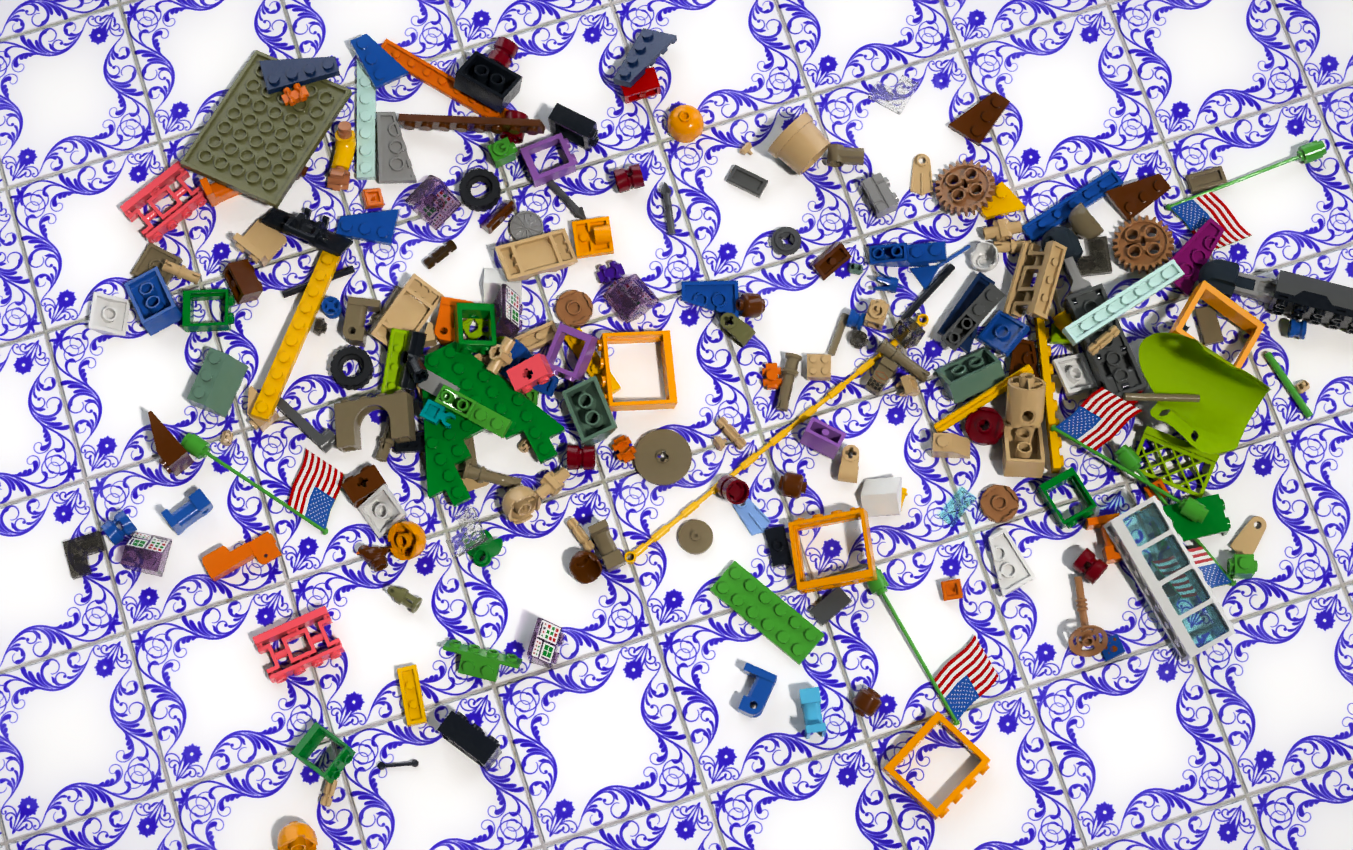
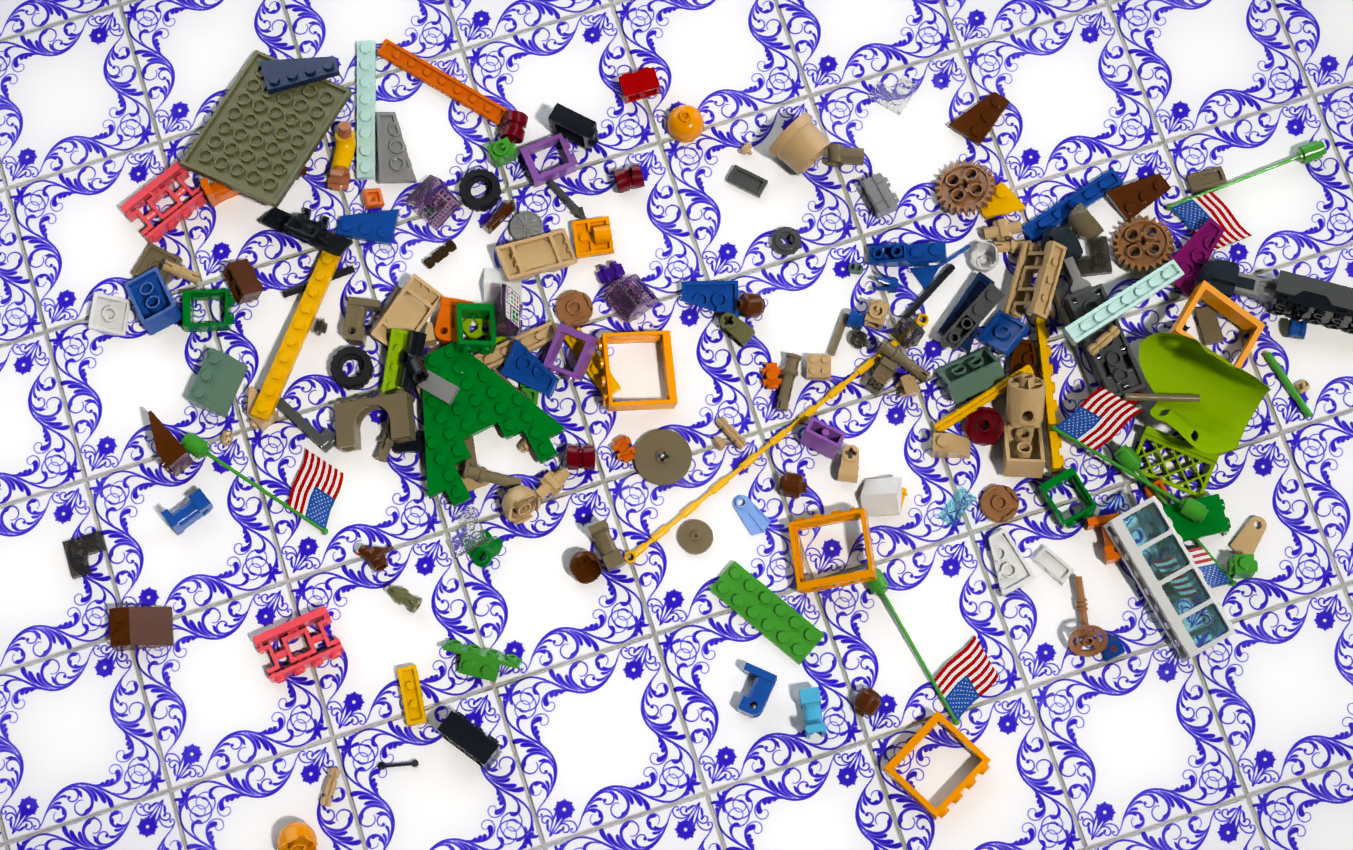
blue wheel [100,510,138,546] -> none
clear purple slope [120,532,173,577] -> none
orange piece [202,531,282,582] -> none
tan bracket [233,218,287,267] -> none
orange piece [281,83,309,106] -> none
green window [291,722,356,784] -> none
blue wheel [321,296,342,319] -> none
reddish brown brick [341,464,388,508] -> none
blue wing [350,34,409,90] -> none
white slope [358,484,407,538] -> none
light orange cylinder [388,521,427,560] -> none
reddish brown plate [398,114,545,135] -> none
teal plate [419,399,456,429] -> none
bright green slope [435,384,513,438] -> none
black brick [454,51,523,114] -> none
tan axle [486,336,516,375] -> none
dark red wheel [488,37,519,68] -> none
coral brick [506,353,554,394] -> none
slope [527,617,565,669] -> none
sand green slope [562,376,618,445] -> none
tan axle [566,518,595,551] -> none
dark blue wing [613,28,677,88] -> none
dark grey piece [660,182,676,235] -> none
dark red wheel [716,475,749,504] -> none
black plate [765,526,792,568] -> none
reddish brown slope [809,241,852,280] -> none
dark grey tile [809,587,852,626] -> none
tan piece [910,154,934,196] -> none
orange tile [941,579,964,601] -> none
lime tile [1050,324,1070,345] -> none
yellow cone [1052,310,1073,340] -> none
white slope [1052,353,1098,396] -> none
dark red wheel [1071,548,1108,585] -> none
none -> reddish brown slope [109,607,174,652]
none -> white tile [1032,545,1075,586]

